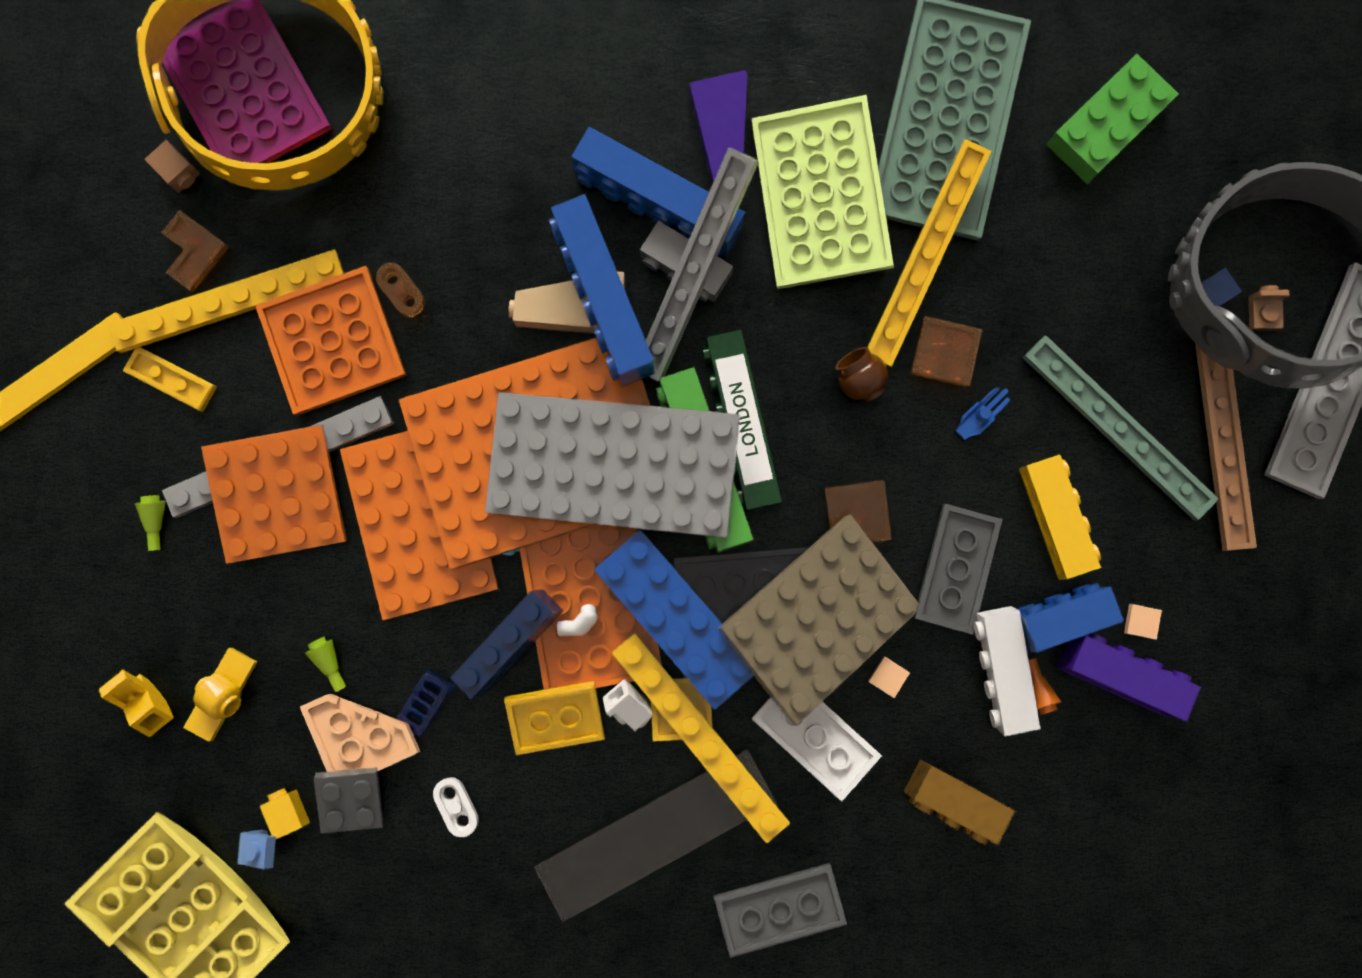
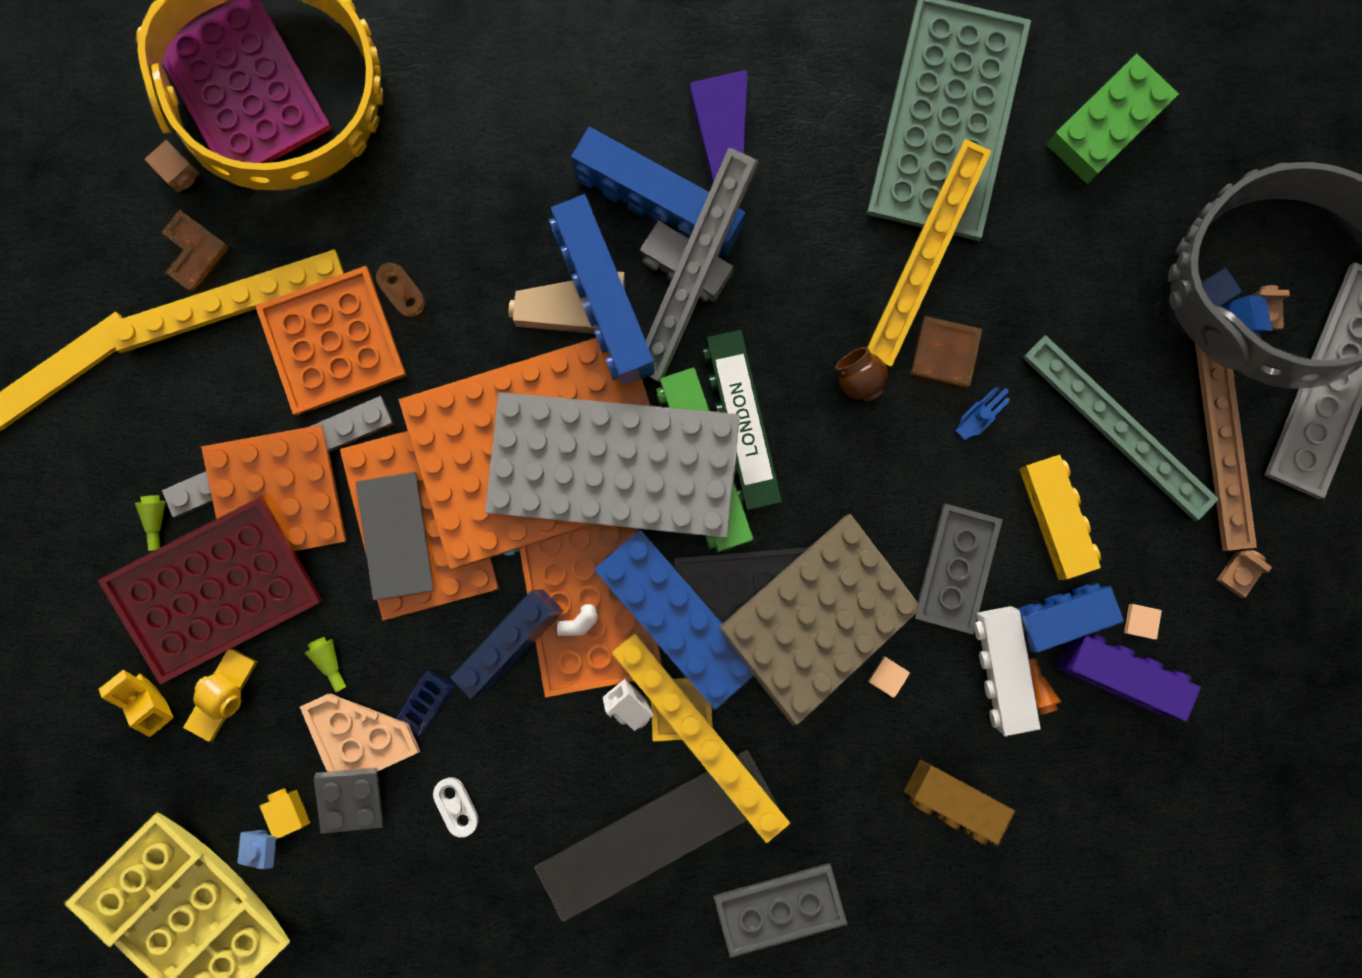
yellow tile [123,347,217,412] -> none
yellow tile [504,681,605,755] -> none
yellowish green plate [751,95,894,289] -> none
white plate [752,697,881,801] -> none
clear orange plate [824,480,892,542] -> none
none -> dark red plate [98,495,322,685]
none -> dark grey tile [356,472,435,600]
none -> medium nougat bracket [1217,550,1272,598]
none -> blue brick [1223,295,1273,339]

